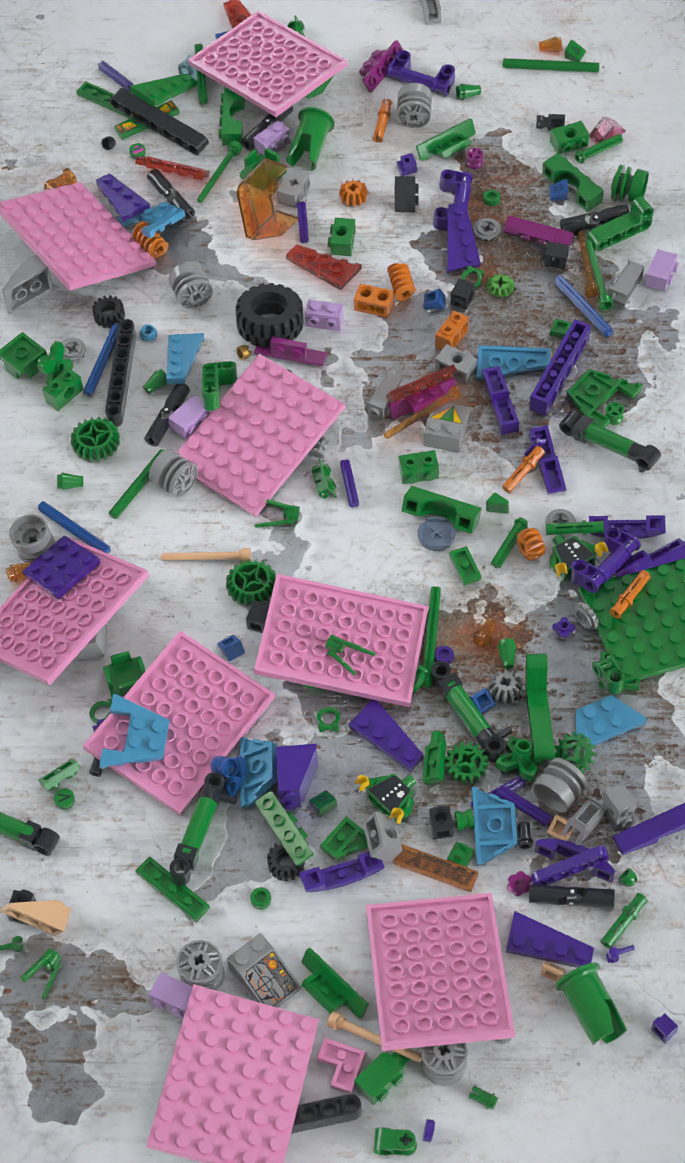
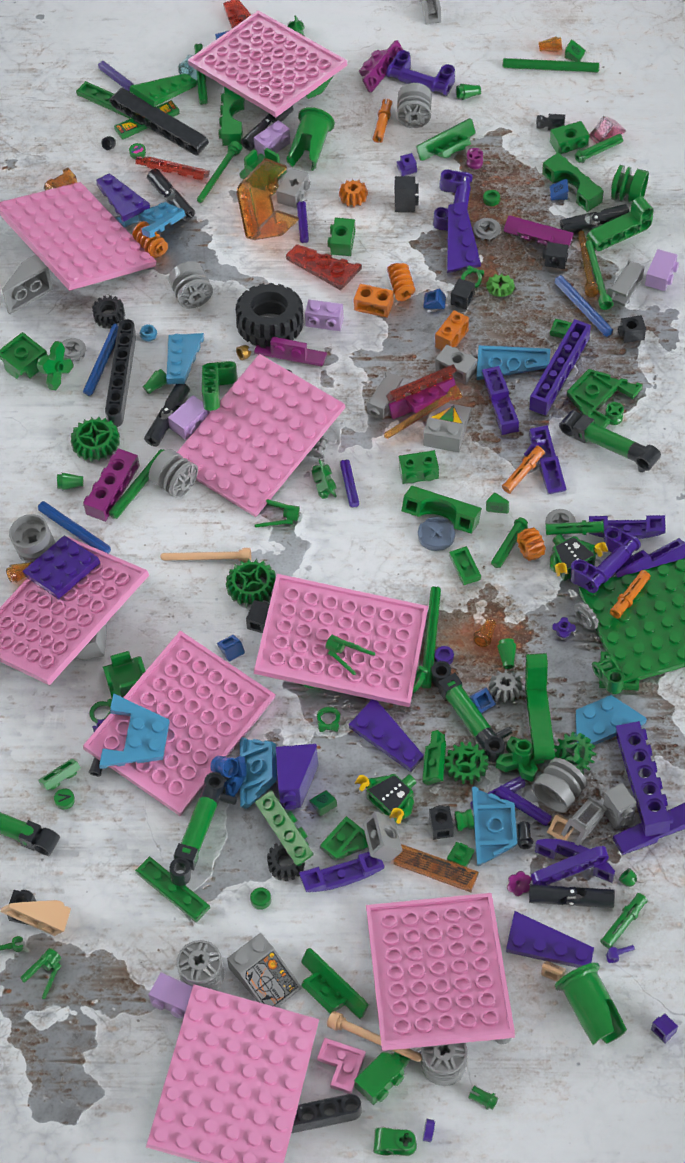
green brick [42,368,84,411] -> none
none -> magenta brick [83,448,140,522]
none -> dark purple brick [616,721,673,837]
none -> black brick [618,315,646,343]

